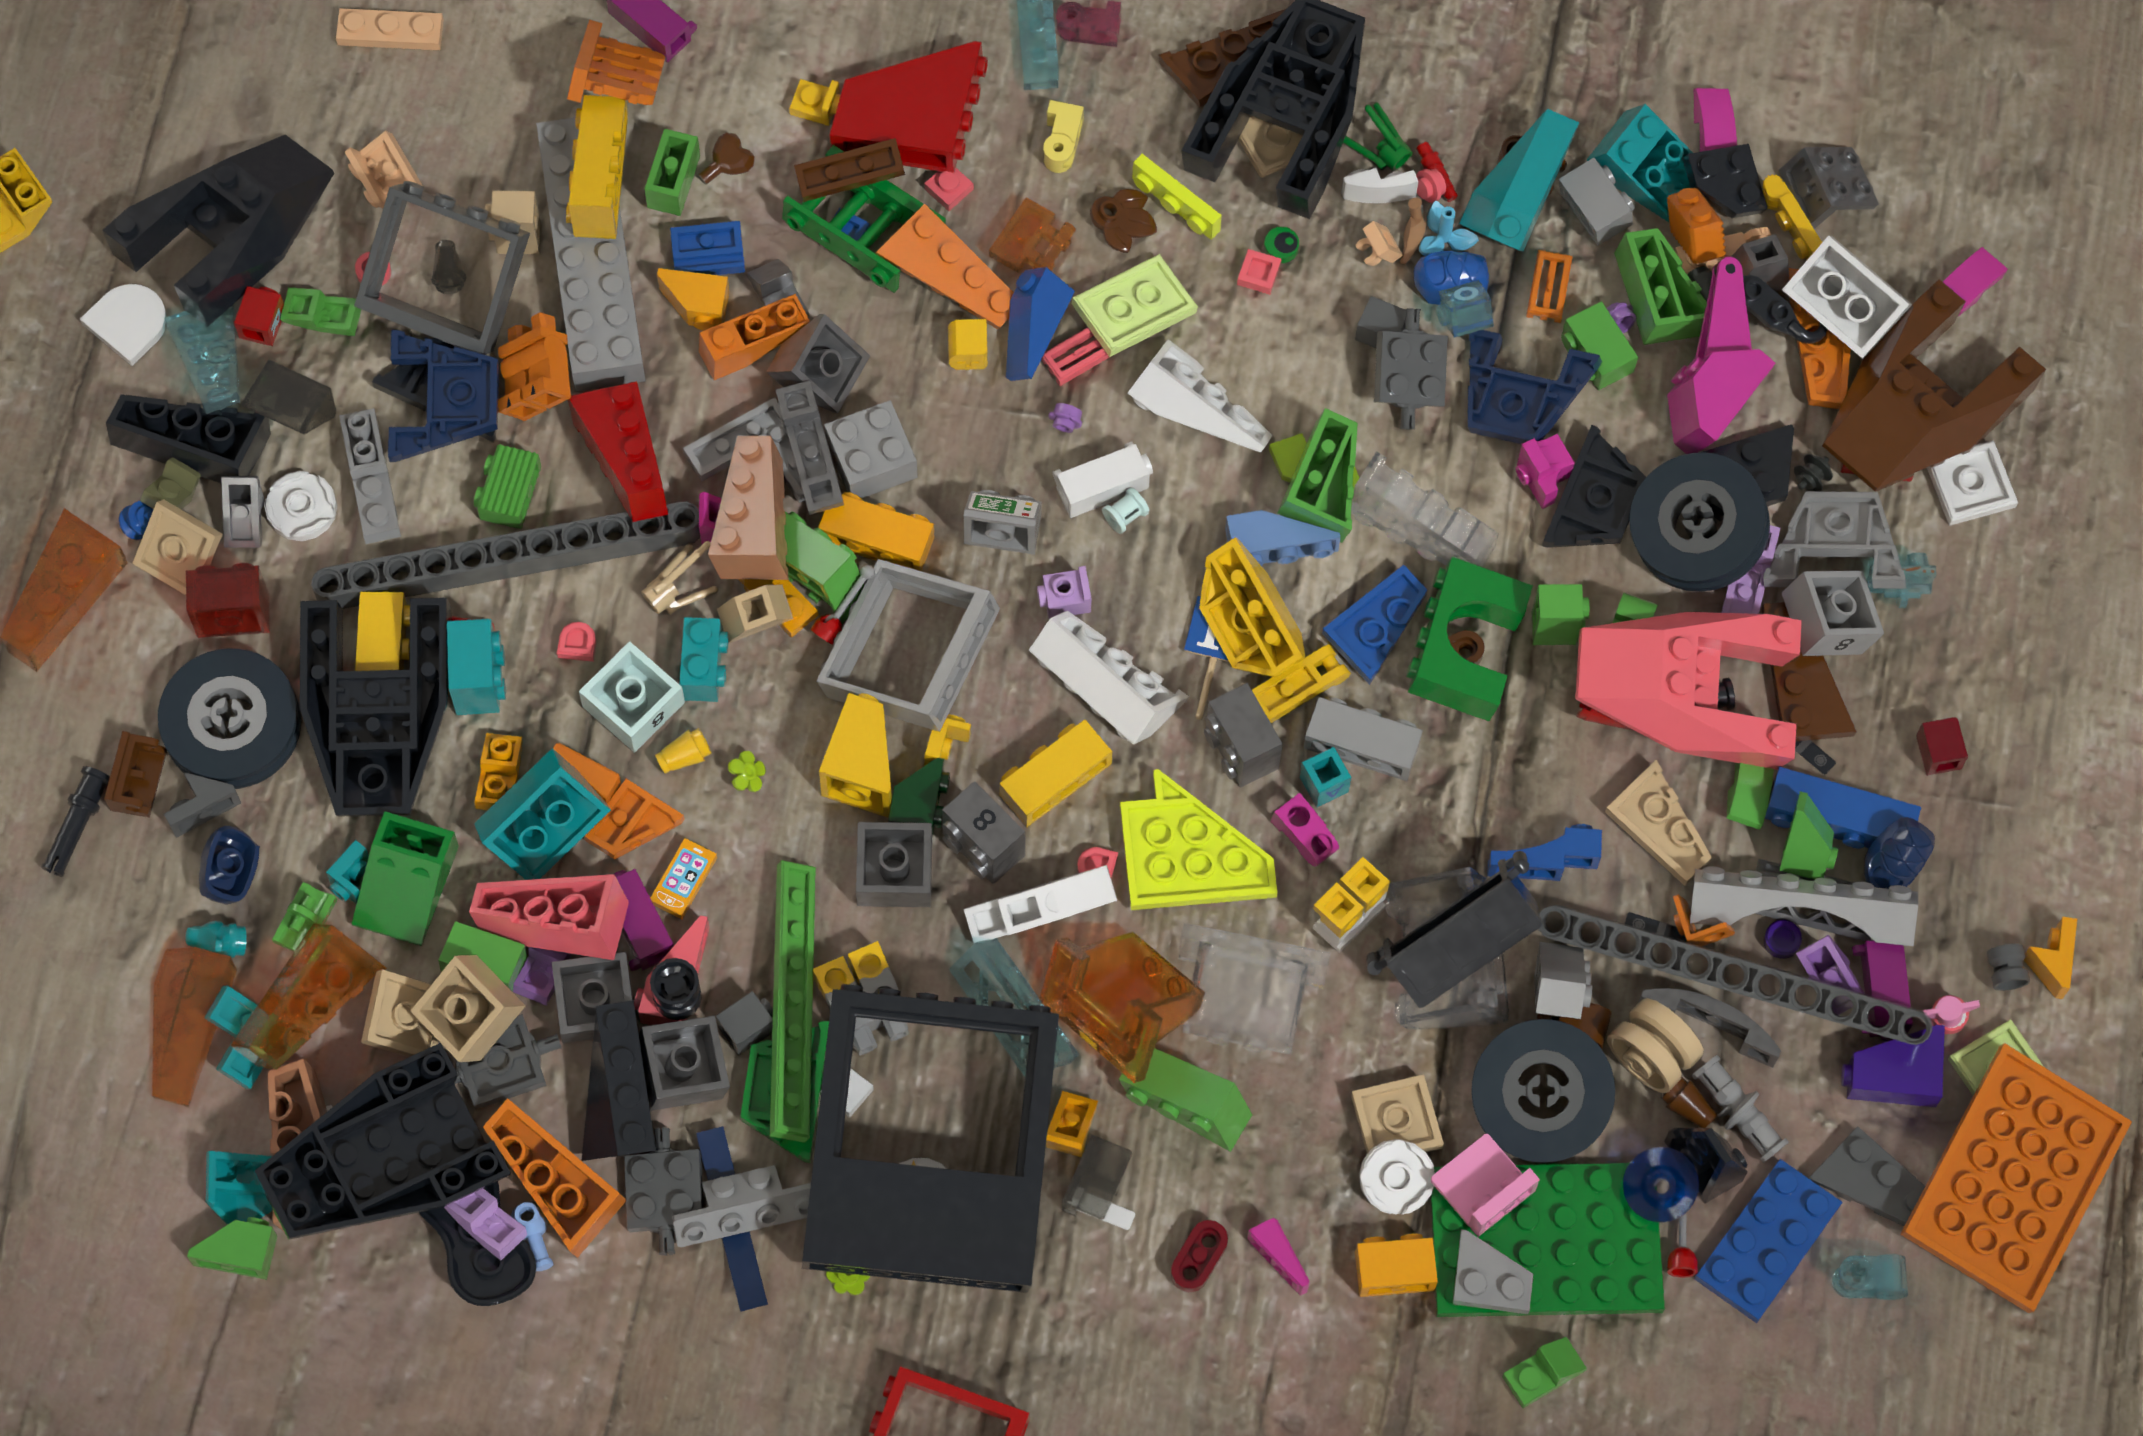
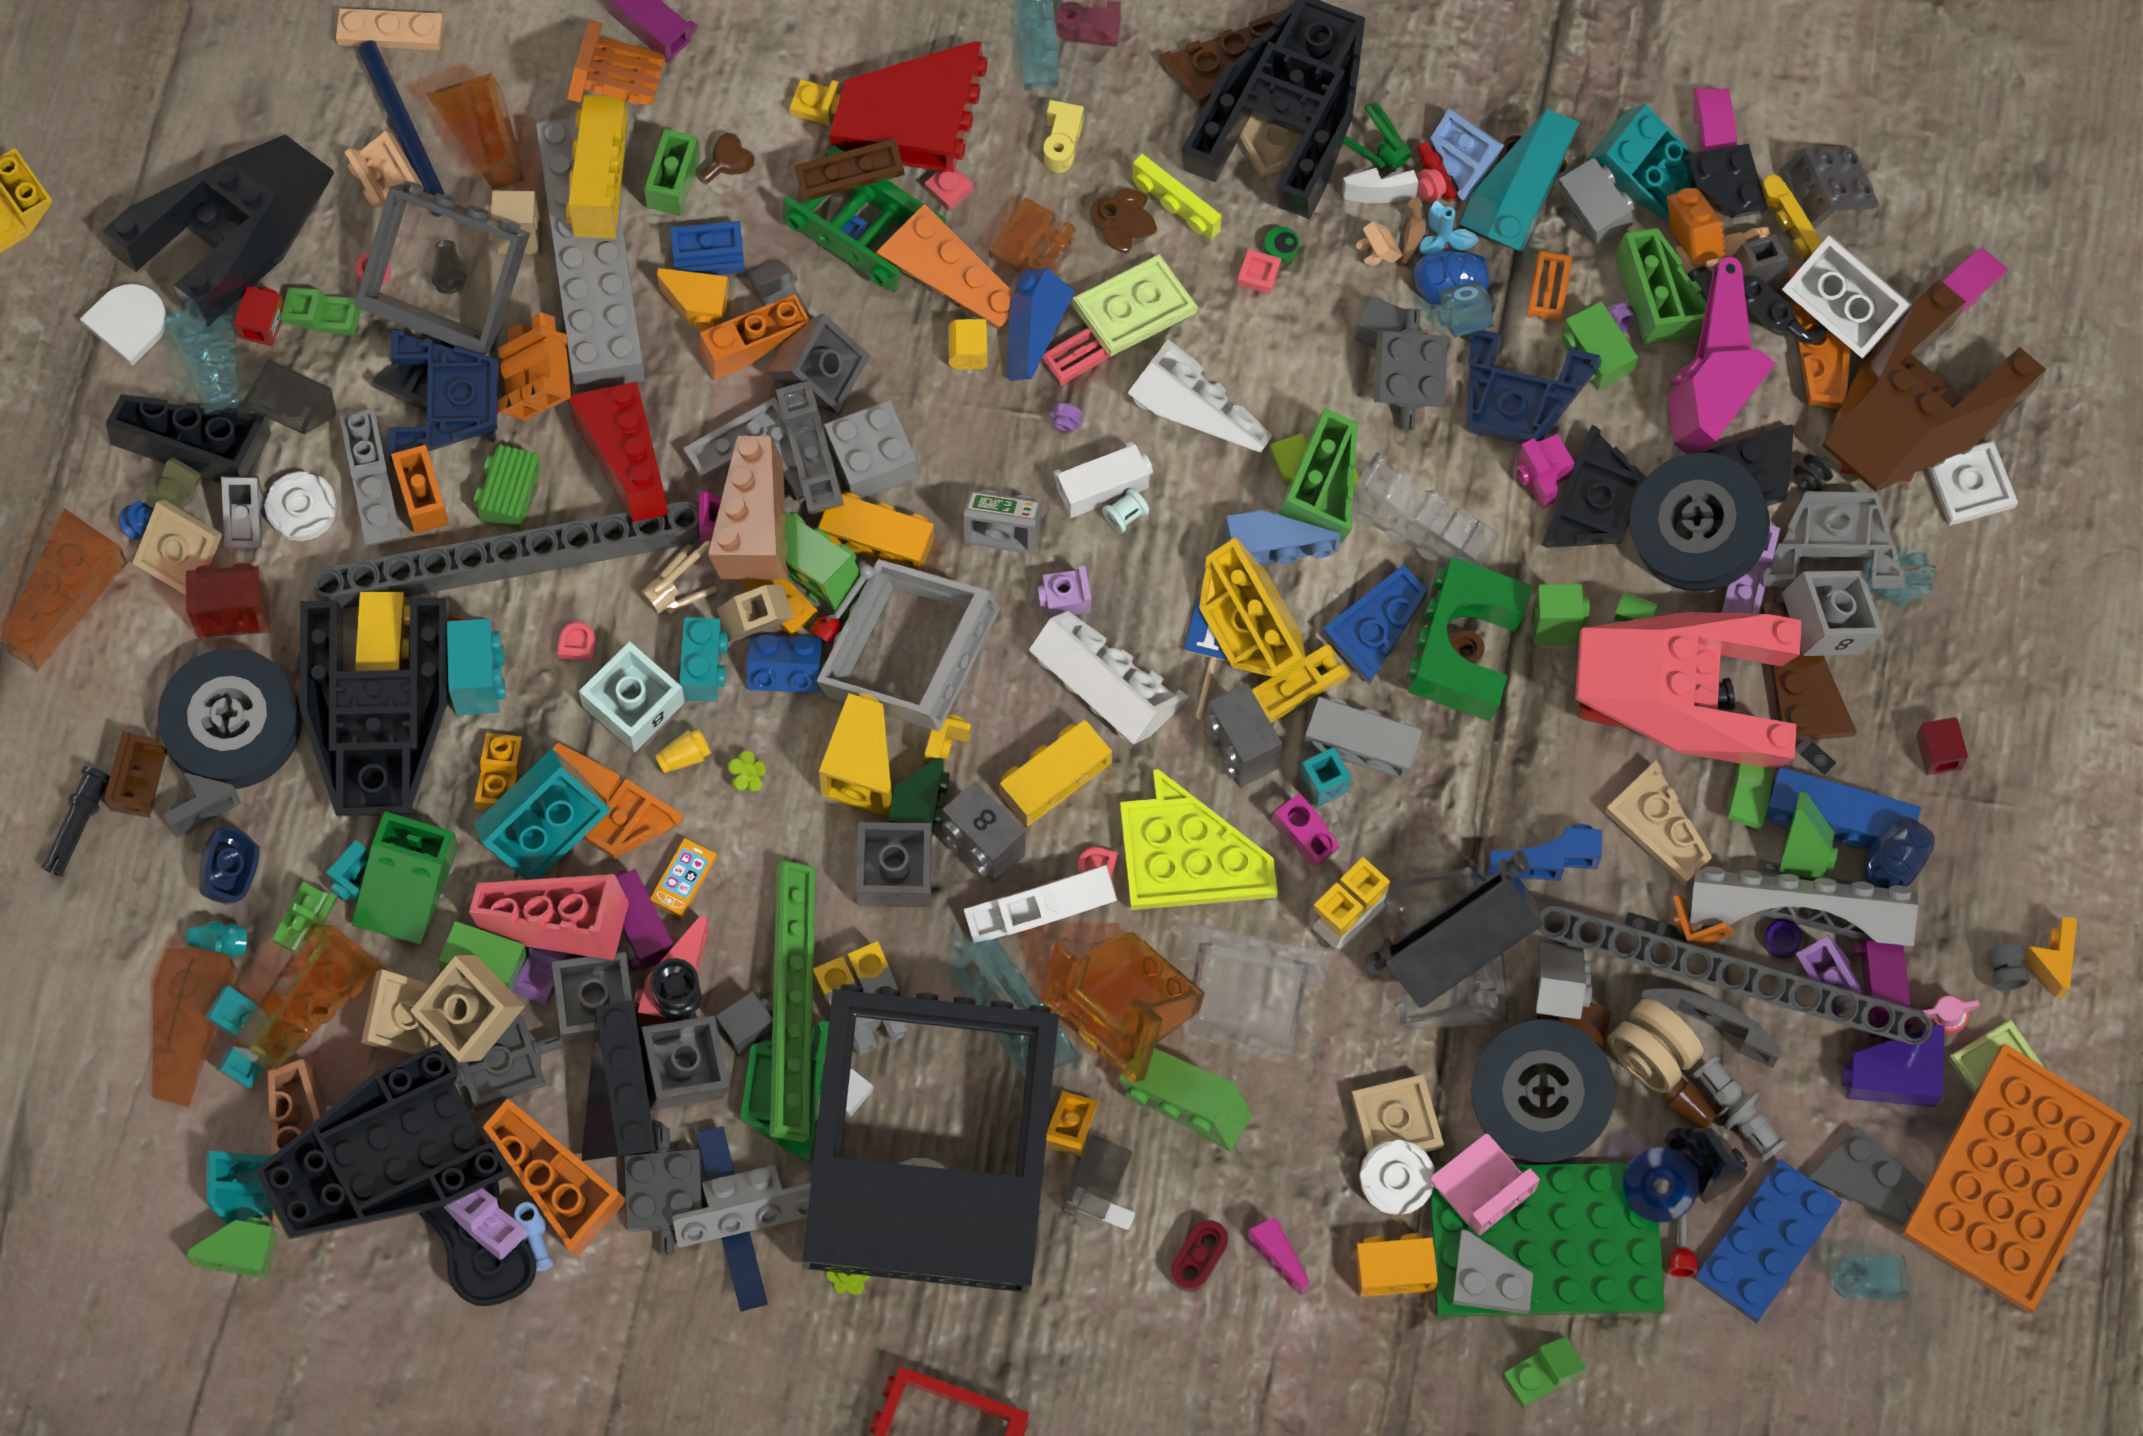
none -> dark blue axle [358,40,445,217]
none -> orange brick [391,444,449,534]
none -> clear orange wedge [426,72,525,190]
none -> blue bracket [747,634,823,693]
none -> light blue wing [1431,108,1504,202]

